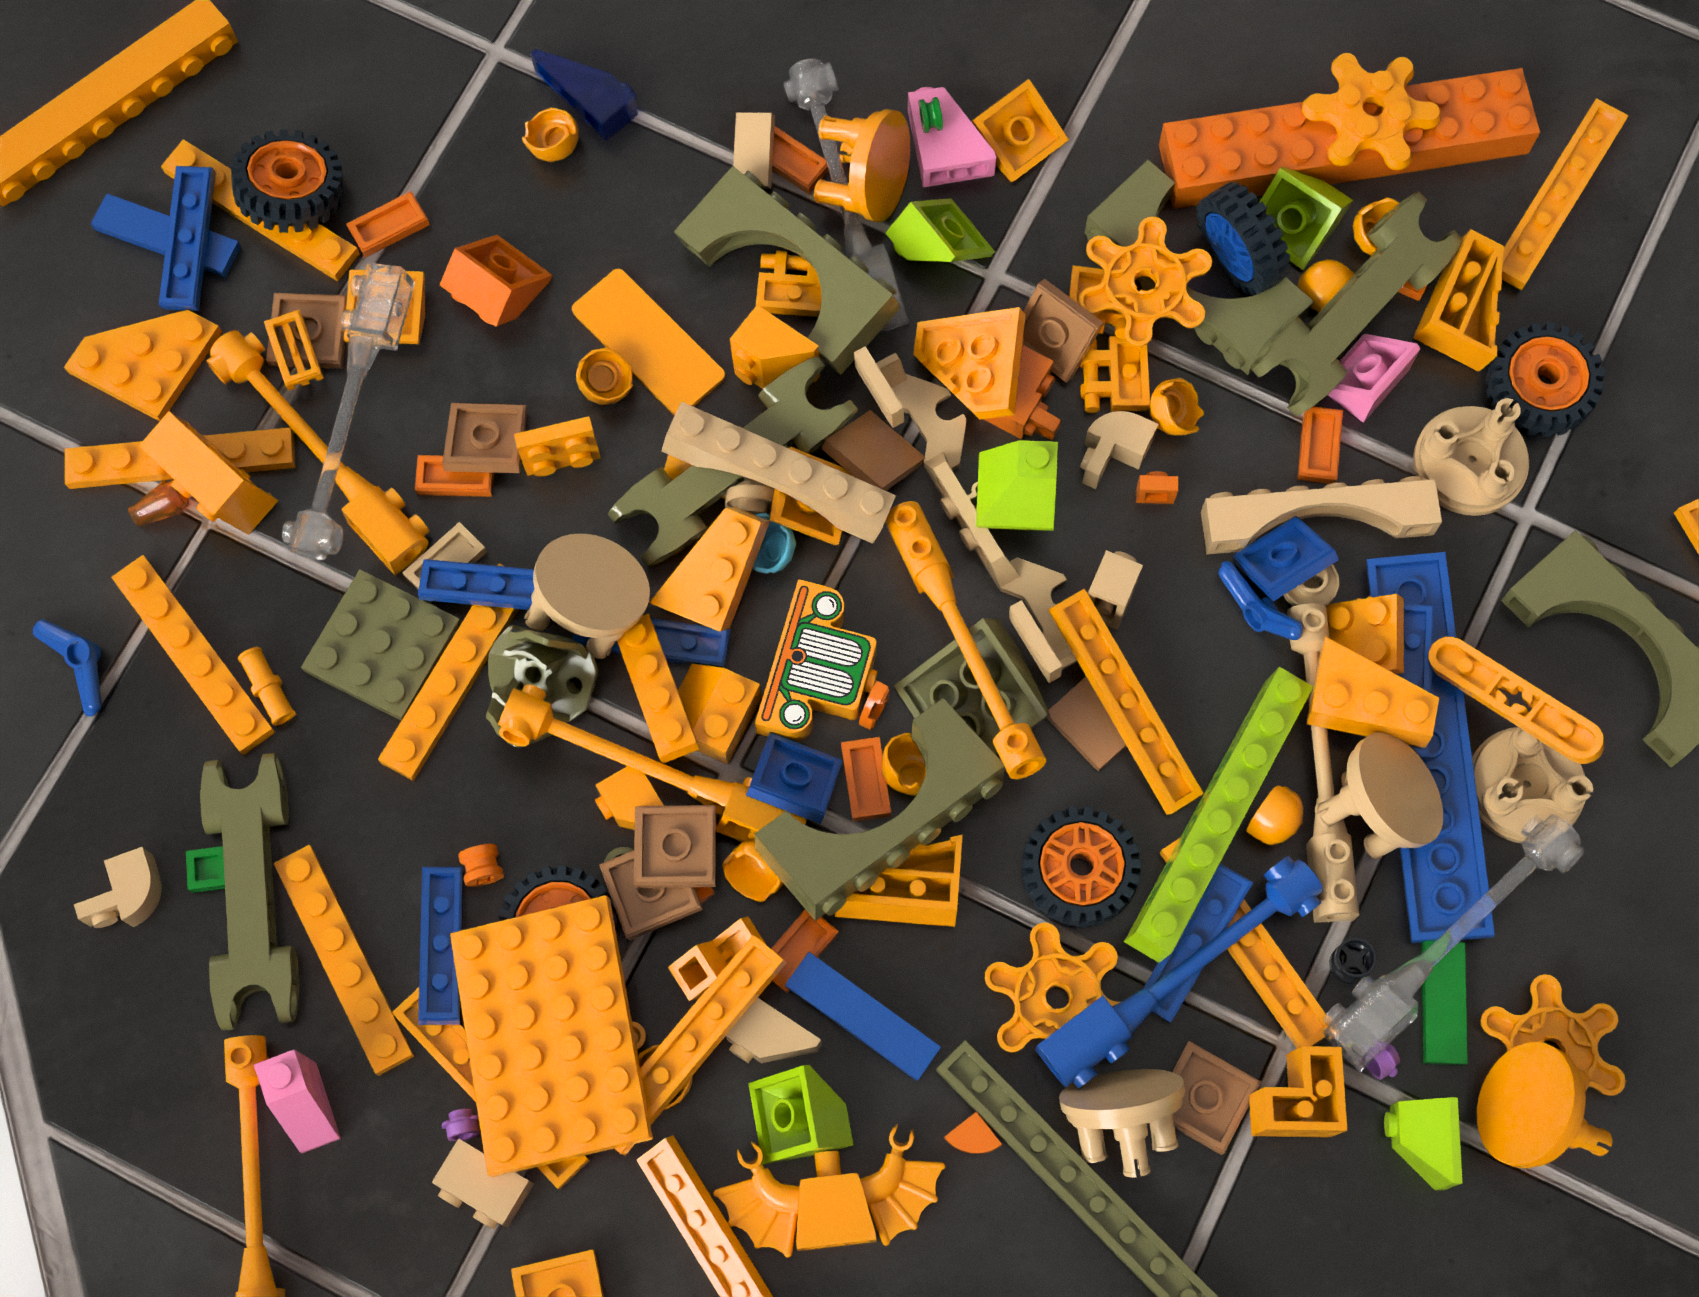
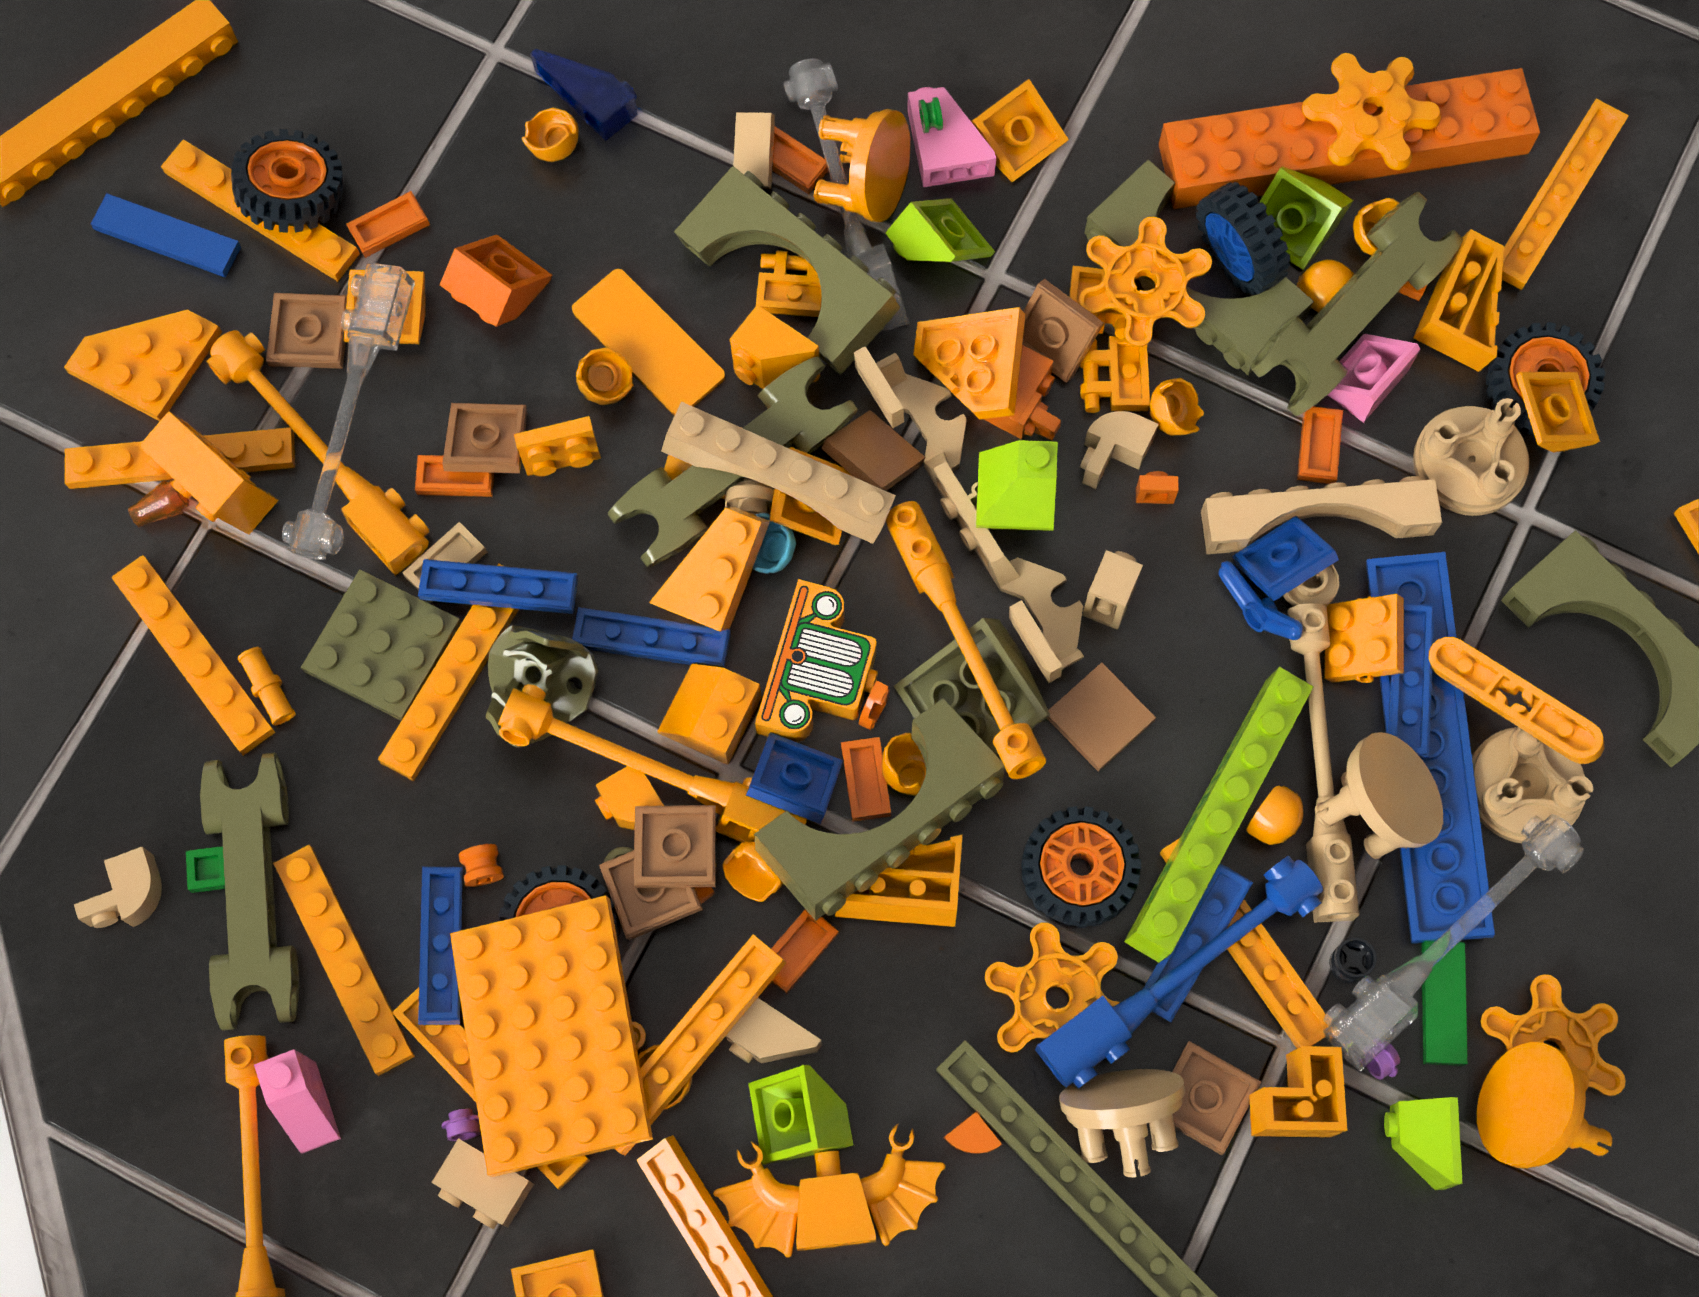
blue piece [33,619,102,716] -> none
blue tile [158,166,216,311] -> none
light orange tile [264,309,324,391] -> none
tan piece [524,534,650,659] -> none
light orange plate [617,613,699,764] -> none
light orange brick [668,916,766,1001] -> none
blue tile [785,952,941,1081] -> none
light orange plate [1048,588,1204,815] -> none
light orange wedge [1307,636,1439,748] -> none
none -> light orange slope [1516,372,1600,453]

